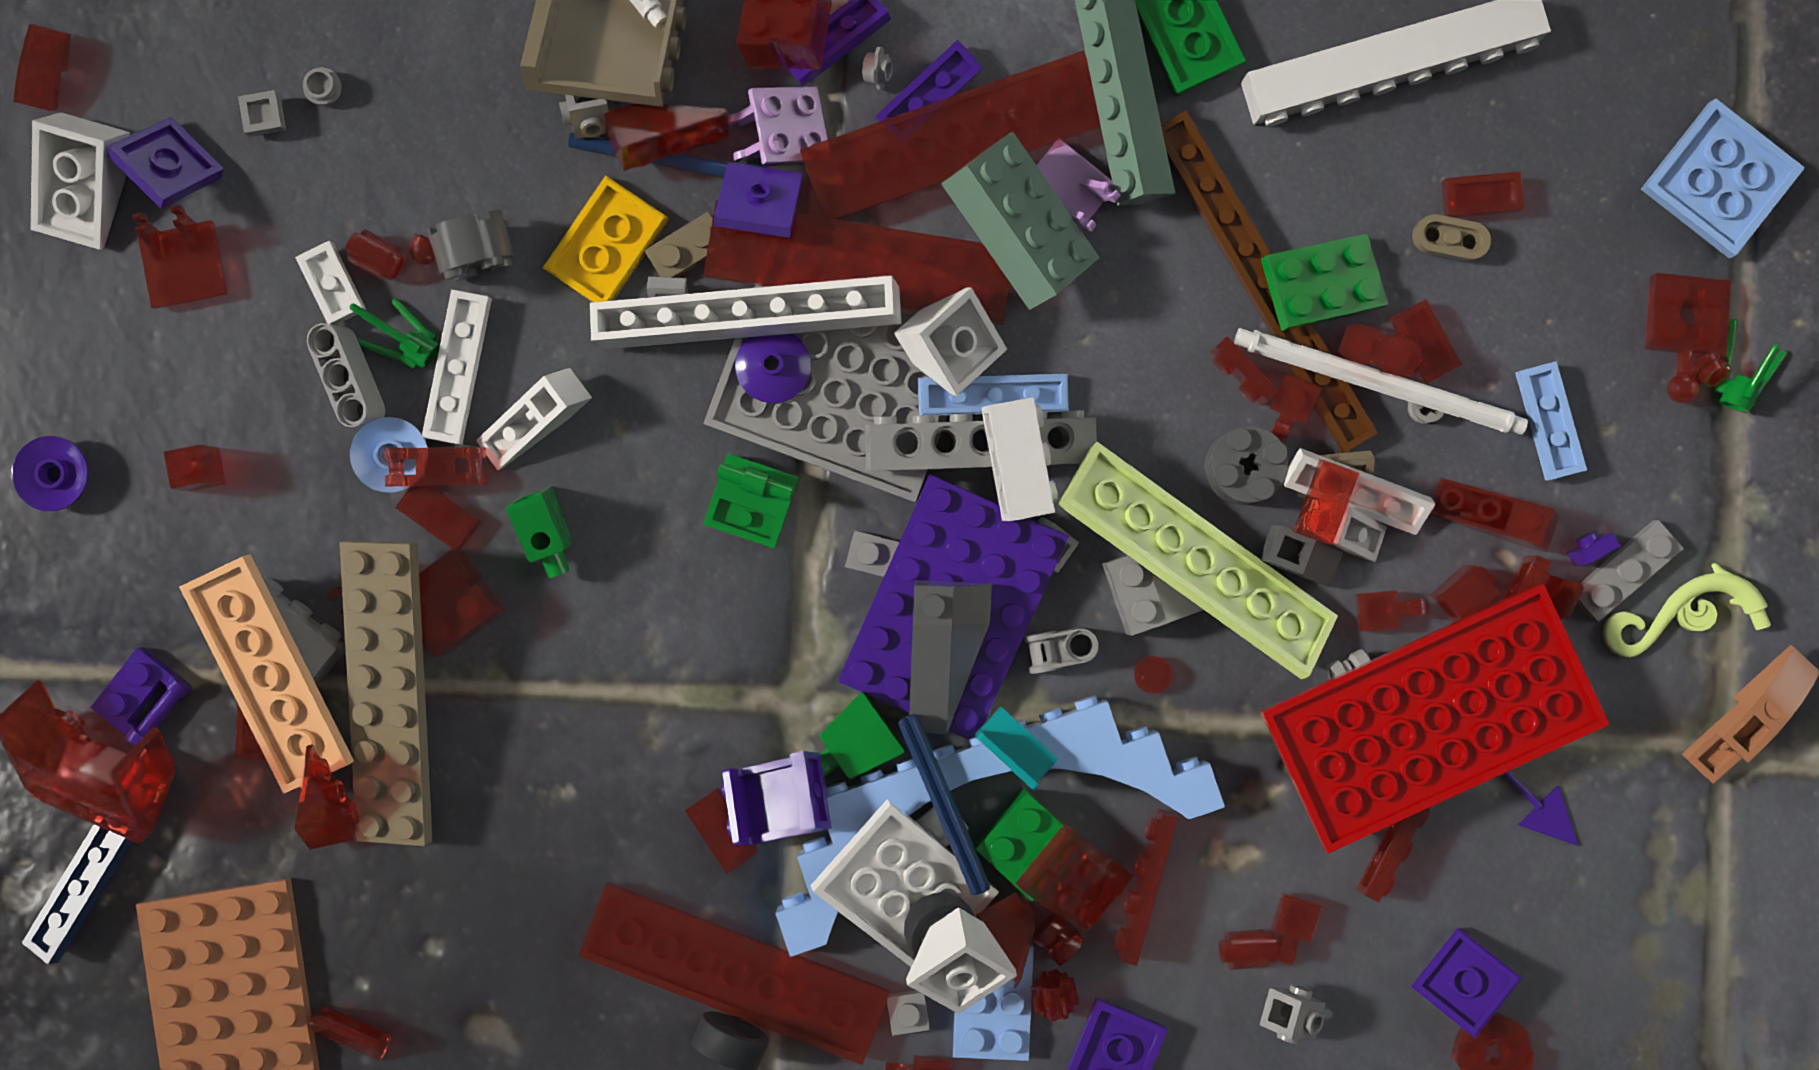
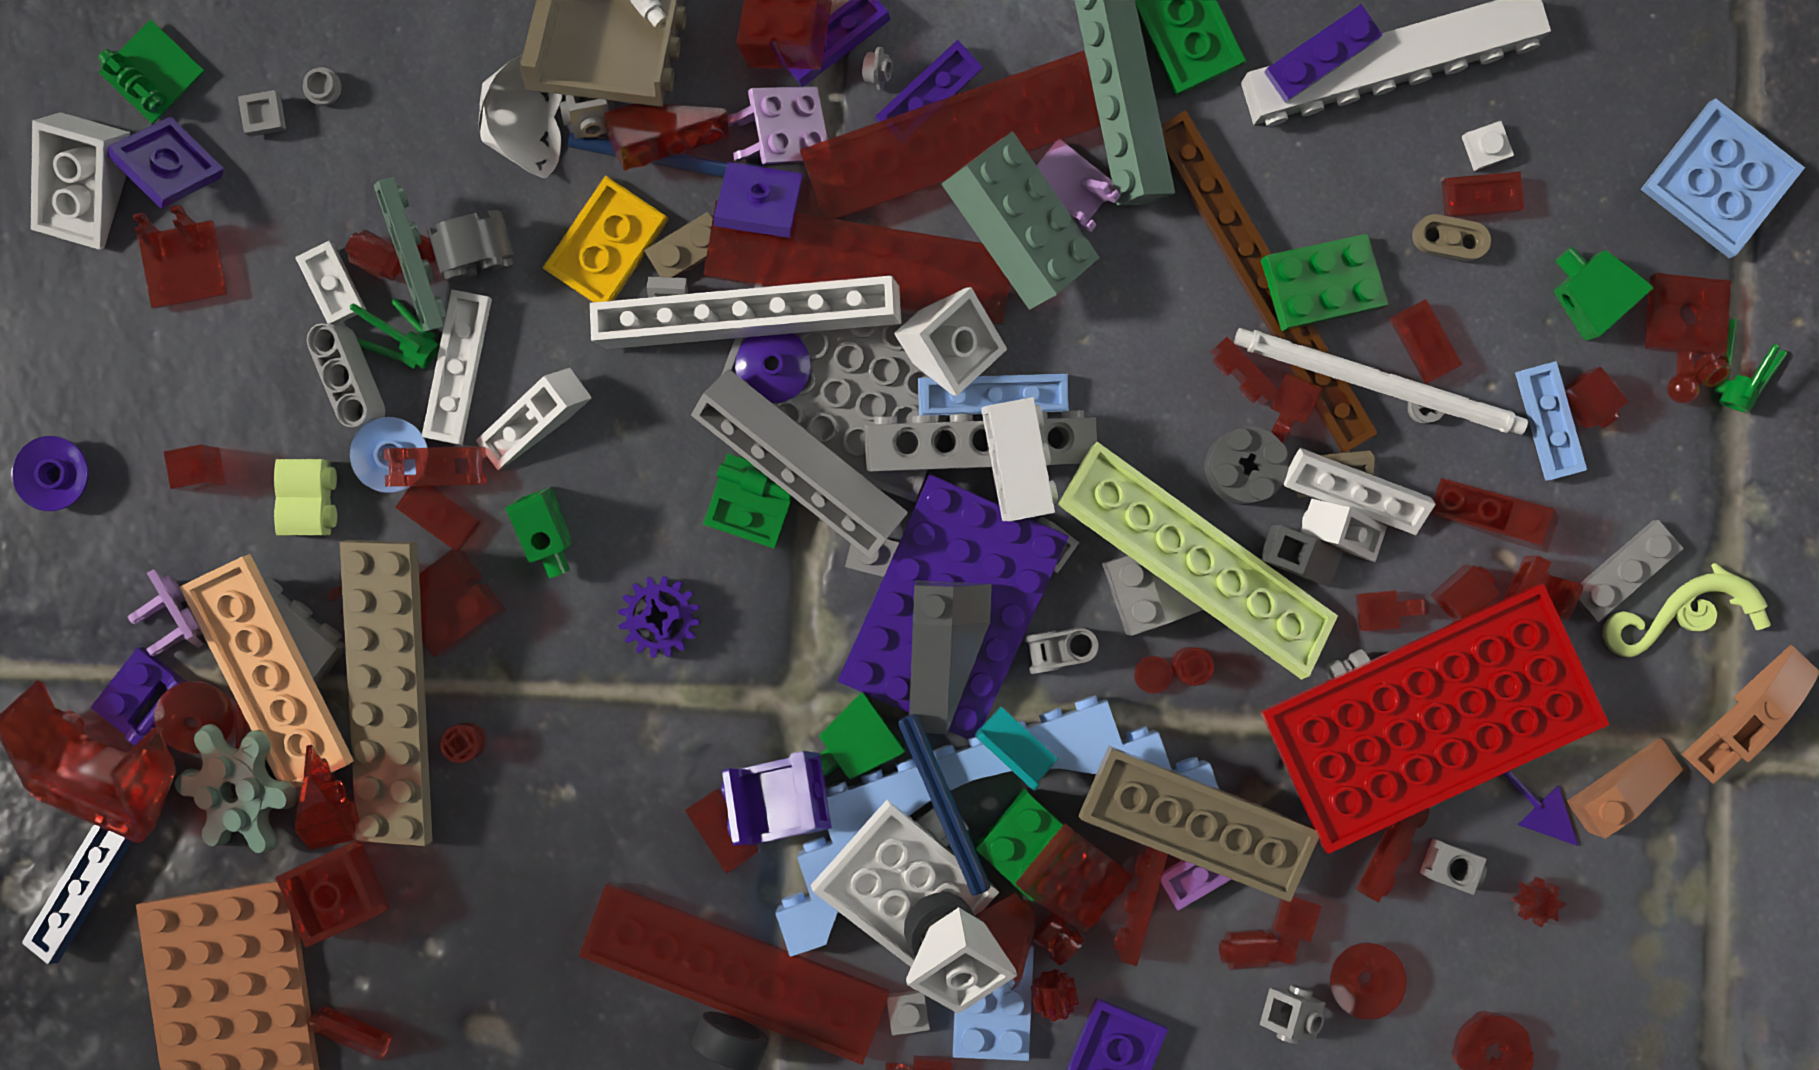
clear red slope [13,24,71,112] -> none
clear red plate [1293,459,1359,546] -> none
clear red brick [1339,322,1426,376] -> none
dark purple plate [1411,928,1522,1038] -> none
dark purple plate [1566,531,1620,565] -> none
none -> green hinge [98,19,205,124]
none -> lavender plate [127,569,205,657]
none -> clear red dish [154,681,235,754]
none -> sand green plate [175,724,298,853]
none -> yellowish green brick [274,459,337,535]
none -> clear red brick [275,840,390,948]
none -> sand green plate [374,177,446,332]
none -> clear red wheel [440,722,487,763]
none -> white piece [478,55,562,179]
none -> dark purple gear [618,576,701,658]
none -> light grey brick [691,369,908,559]
none -> dark tan plate [1079,745,1319,902]
none -> medium lavender plate [1157,860,1231,911]
none -> clear red wheel [1171,646,1214,686]
none -> dark purple plate [1264,4,1383,103]
none -> clear red dish [1330,942,1407,1020]
none -> light grey brick [1420,838,1487,895]
none -> white plate [1462,121,1514,171]
none -> clear red gear [1512,876,1566,927]
none -> green torso [1554,246,1653,341]
none -> clear red brick [1564,366,1629,428]
none -> nougat slope [1567,738,1683,839]

